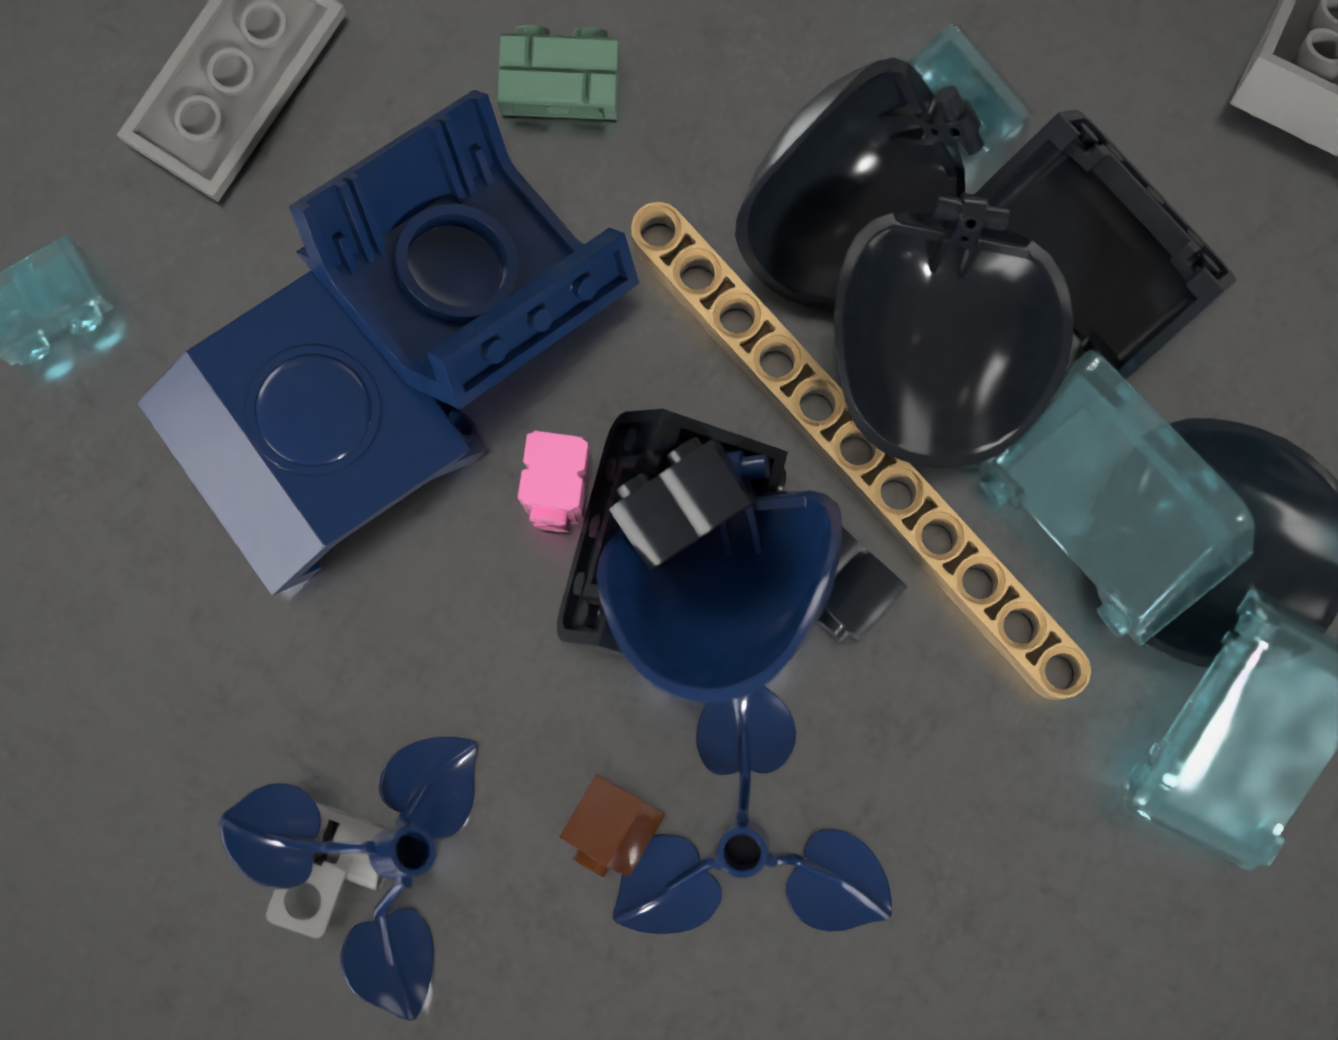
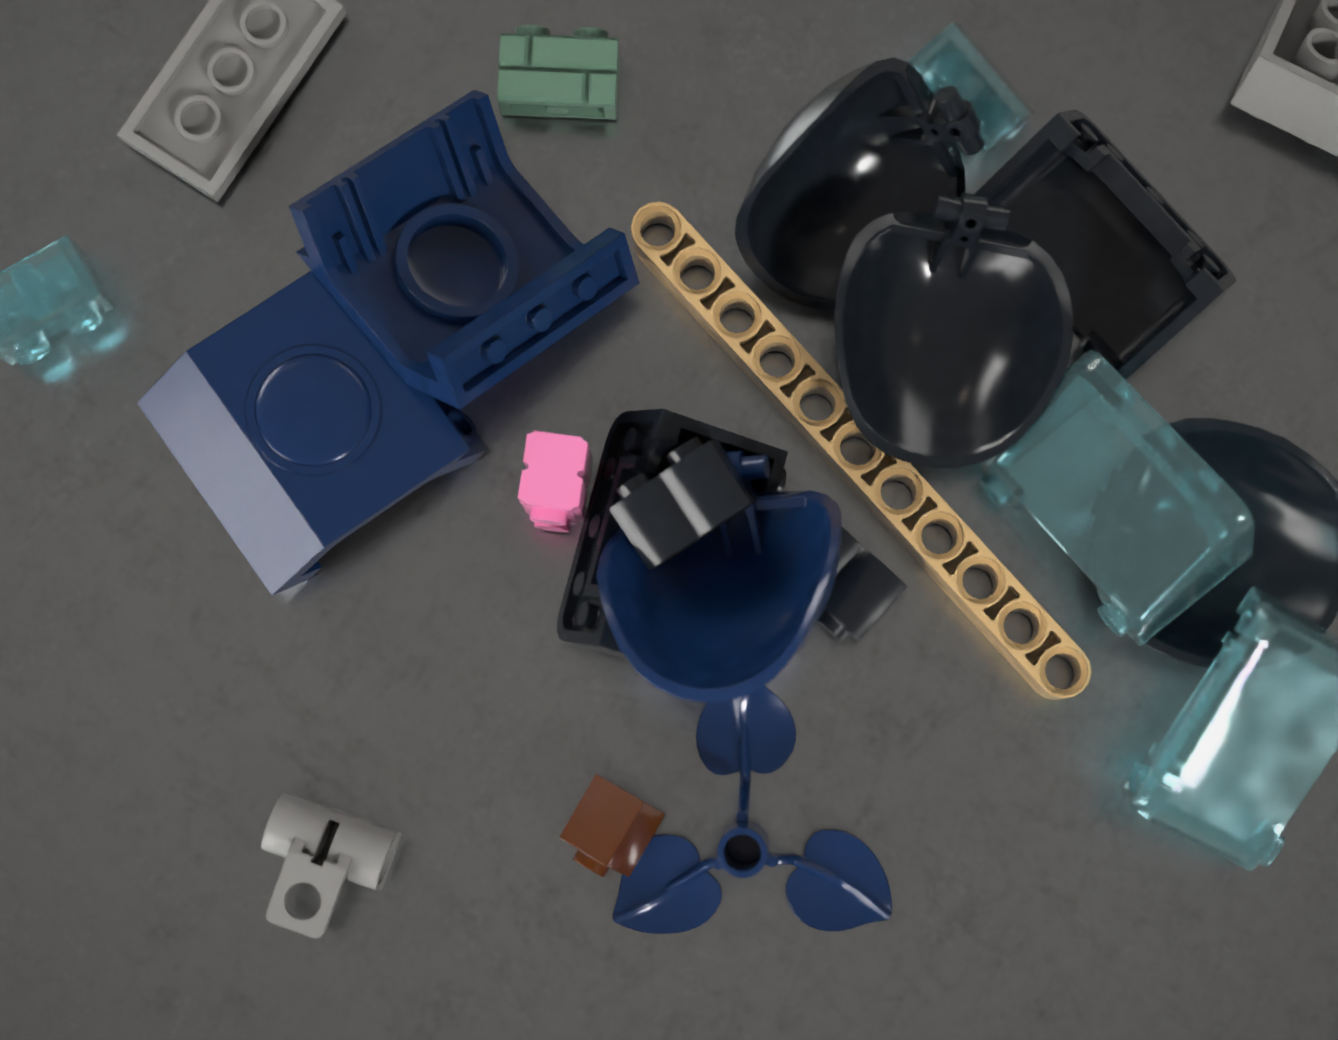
dark blue plant [219,737,477,1020] -> none

